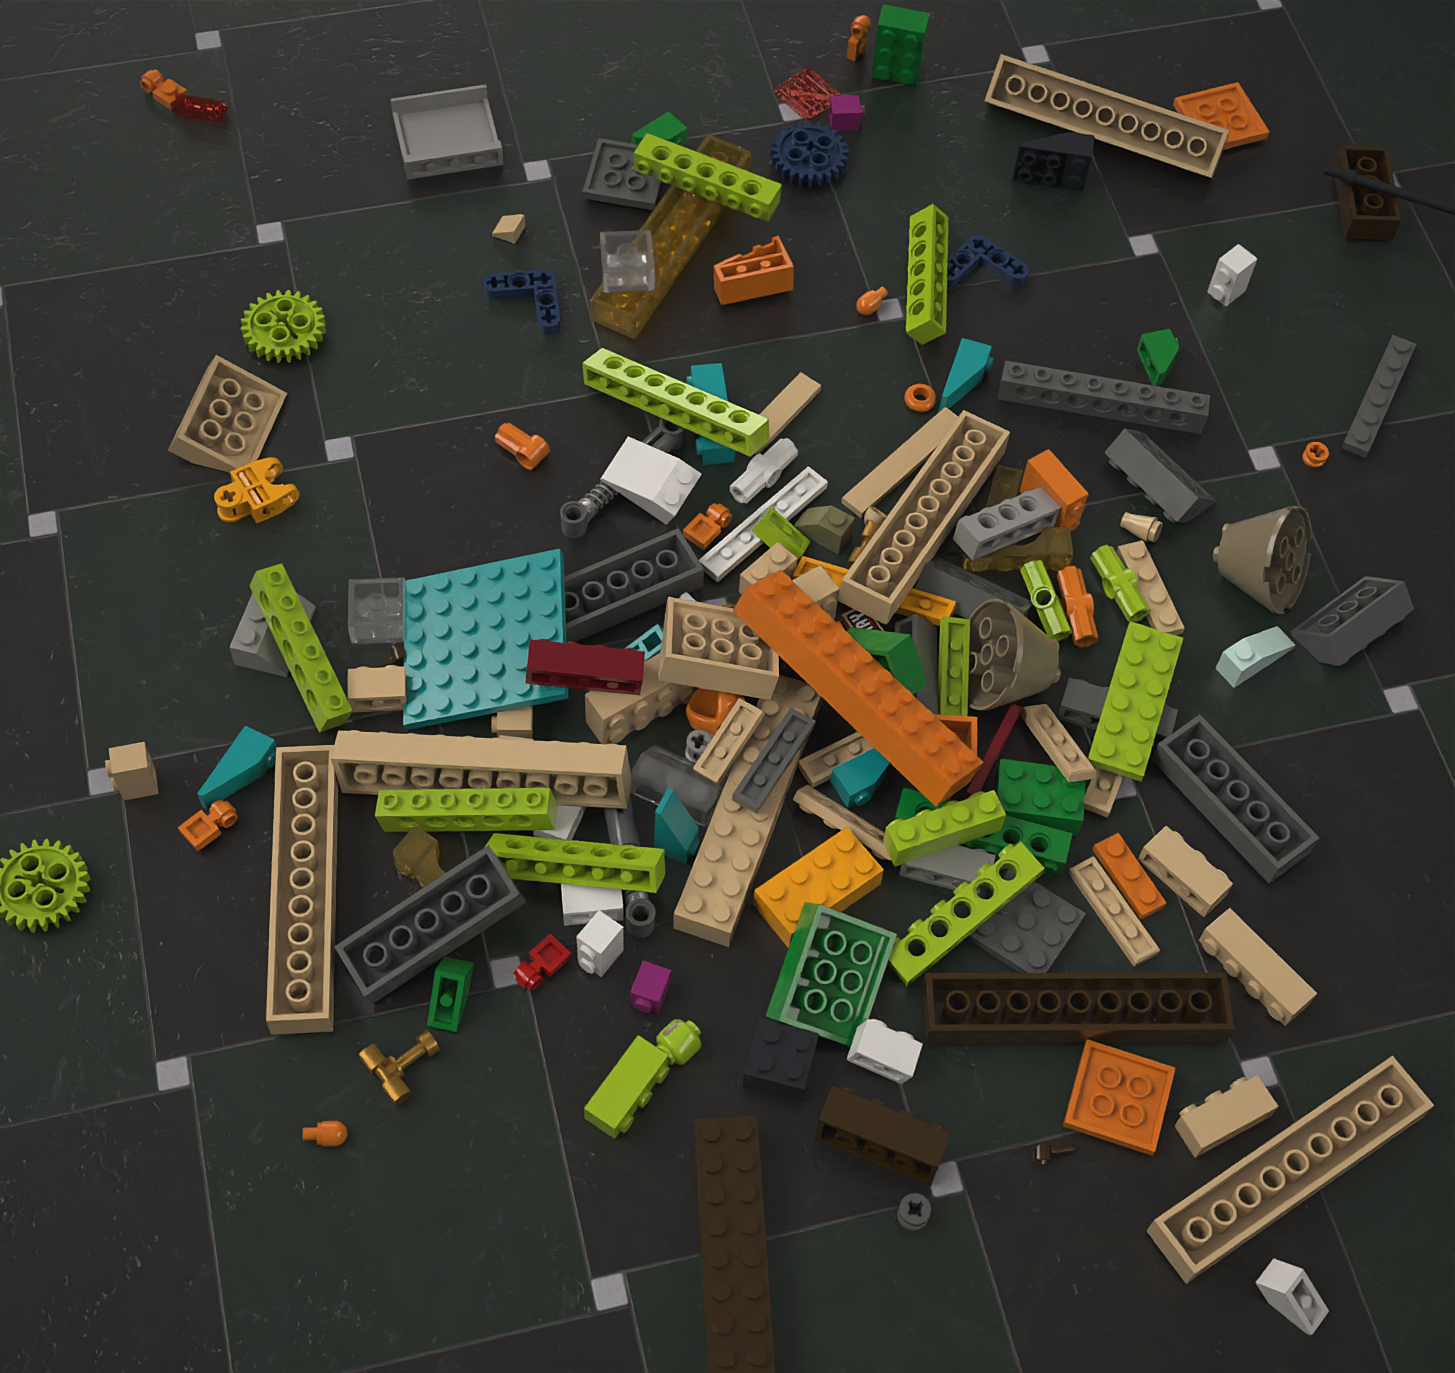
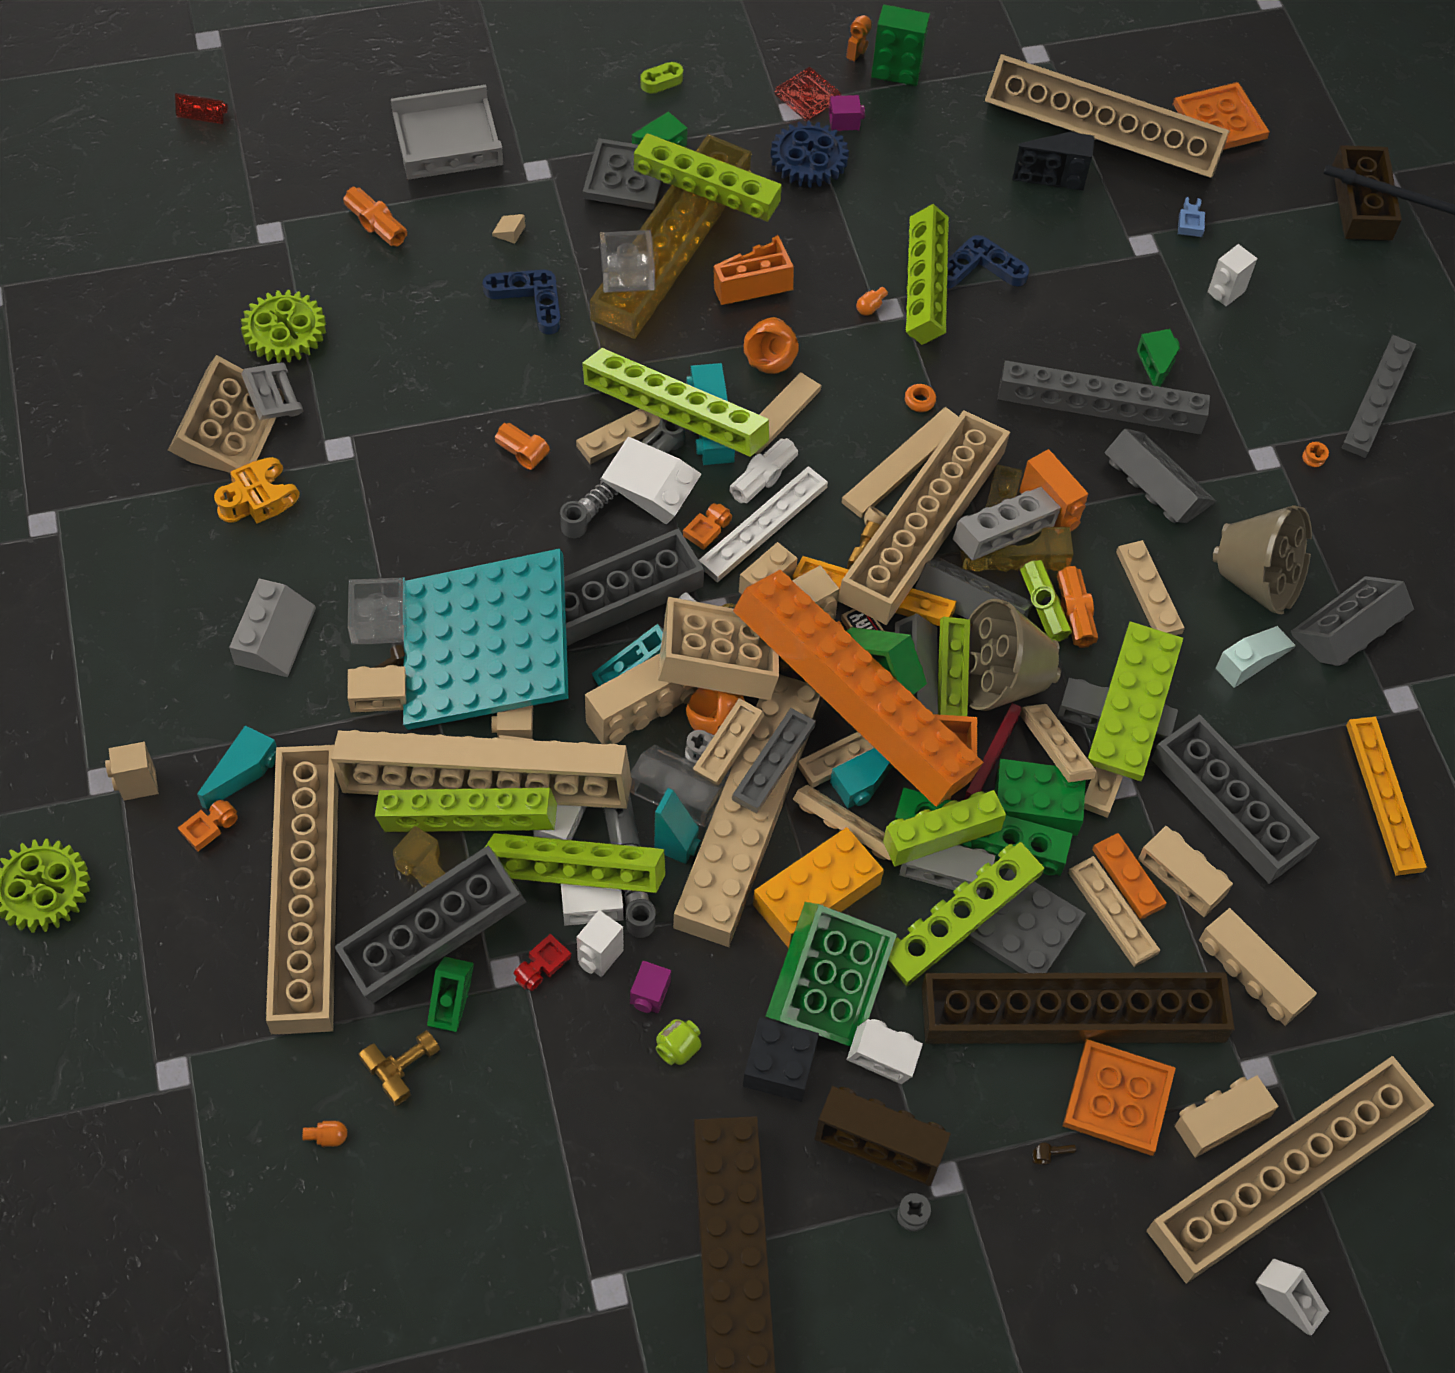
orange plate [140,70,188,110] -> none
lime brick [250,563,353,733] -> none
dark red brick [525,639,645,696] -> none
lime brick [584,1035,670,1139] -> none
lime slope [752,507,810,560] -> none
olive slope [794,505,855,554] -> none
teal slope [939,338,994,412] -> none
lime piece [1090,545,1151,623] -> none
tan cone [1120,512,1163,543] -> none
none -> light grey plate [241,363,303,420]
none -> orange piece [343,187,407,247]
none -> tan plate [576,409,661,464]
none -> lime beam [641,62,683,93]
none -> orange piece [744,317,799,374]
none -> medium blue plate [1178,197,1205,237]
none -> light orange plate [1346,717,1427,876]

